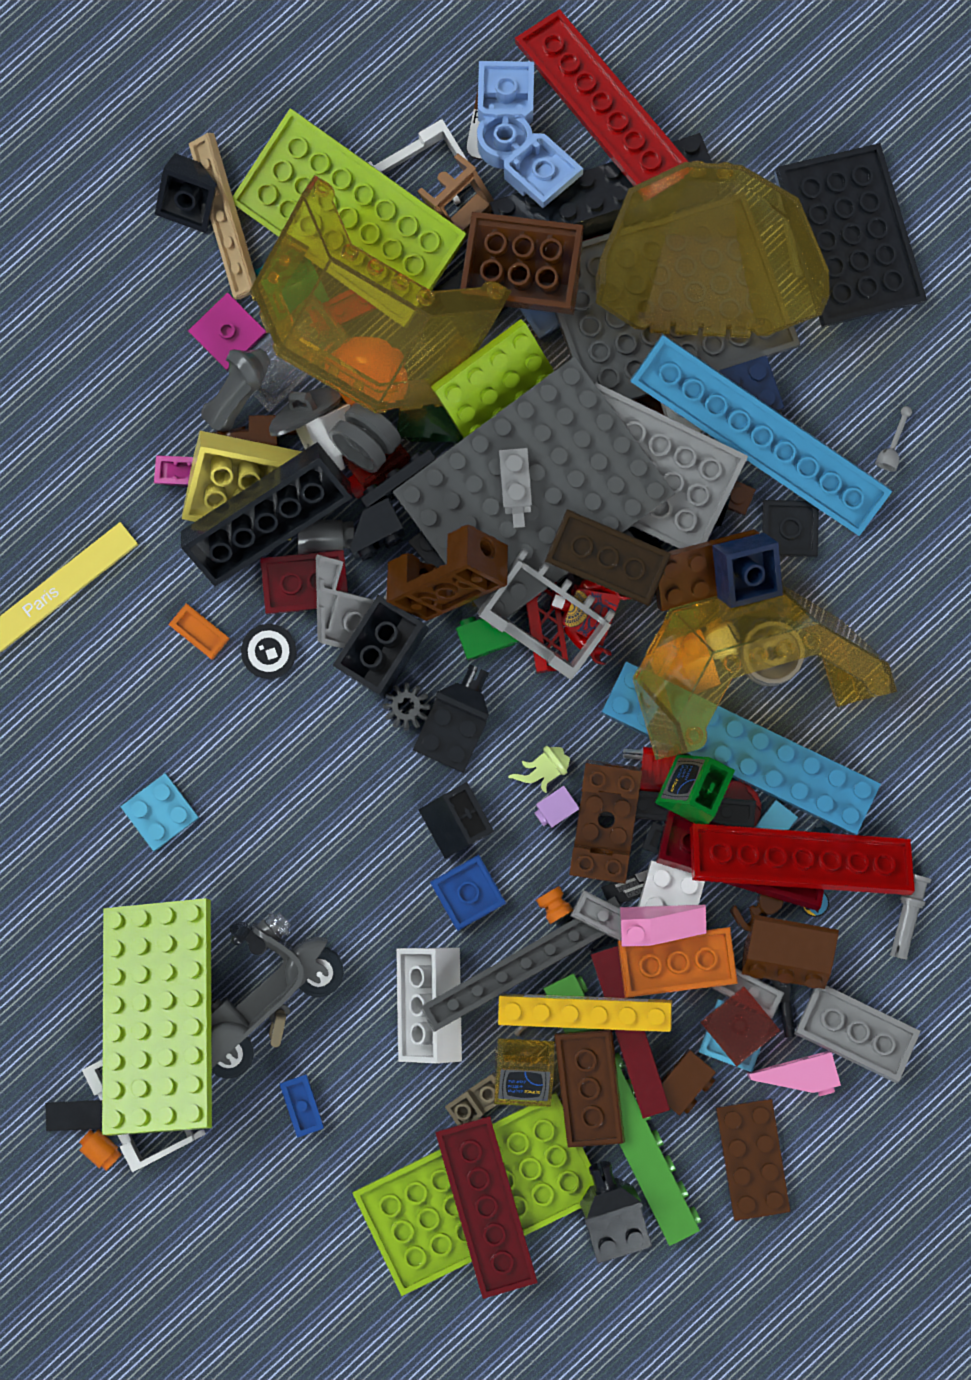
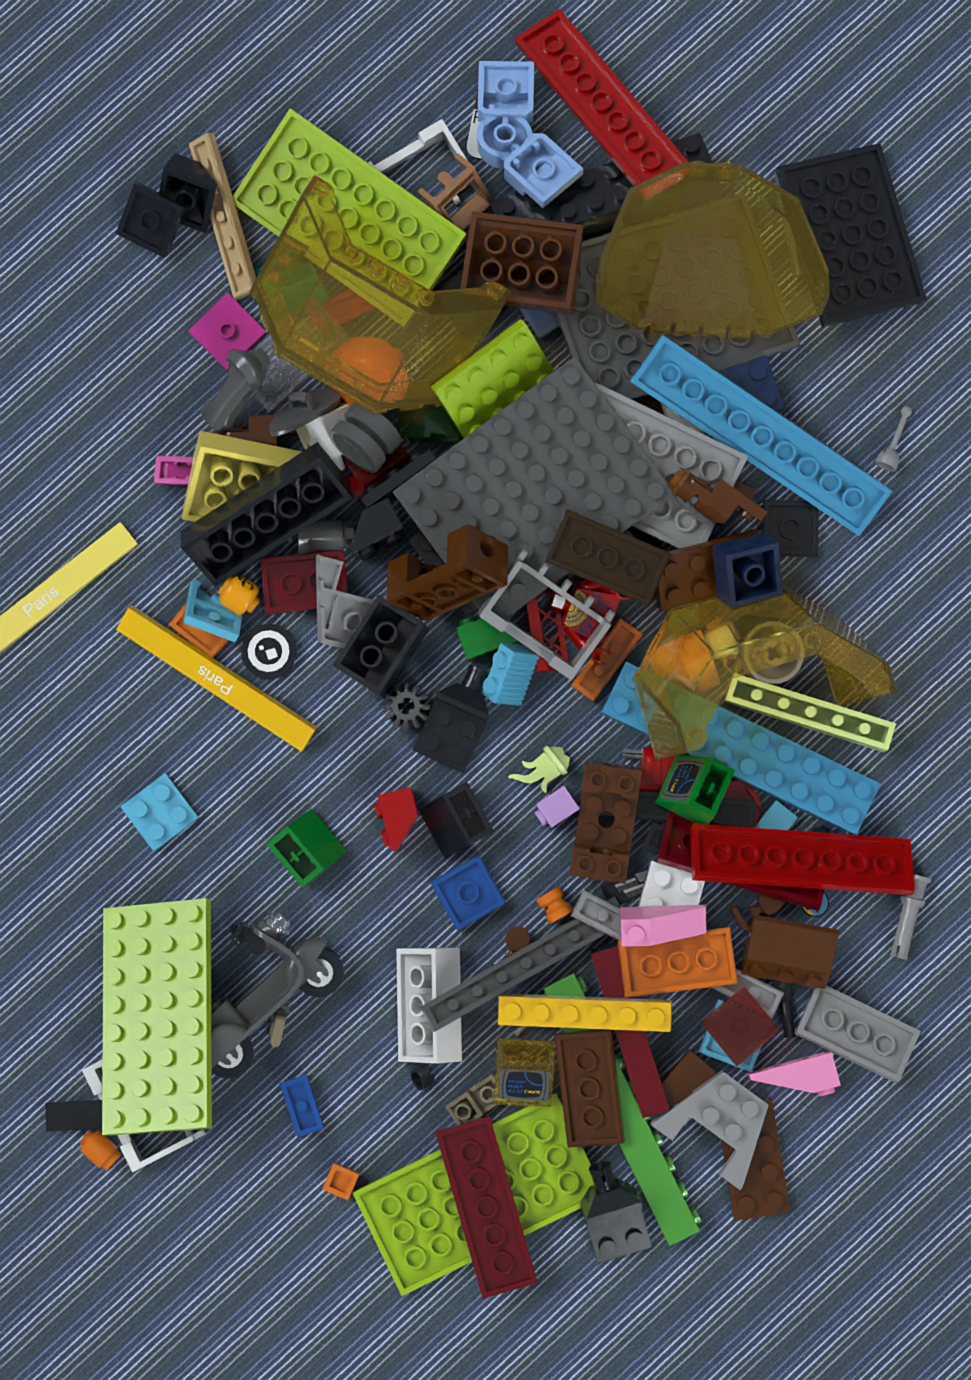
light grey hinge [499,448,532,528] -> none
none -> black plate [115,182,187,258]
none -> yellow tile [116,605,317,752]
none -> medium azure wing [183,579,242,642]
none -> light orange head [217,574,260,616]
none -> green slope [266,809,347,888]
none -> orange plate [322,1162,360,1201]
none -> red slope [374,787,419,852]
none -> black hinge [411,1066,435,1091]
none -> medium azure brick [482,642,539,706]
none -> reddish brown leg [491,926,530,966]
none -> orange tile [571,618,643,702]
none -> light grey wing [650,1070,769,1190]
none -> reddish brown plate [667,468,768,523]
none -> yellowish green brick [723,673,896,752]

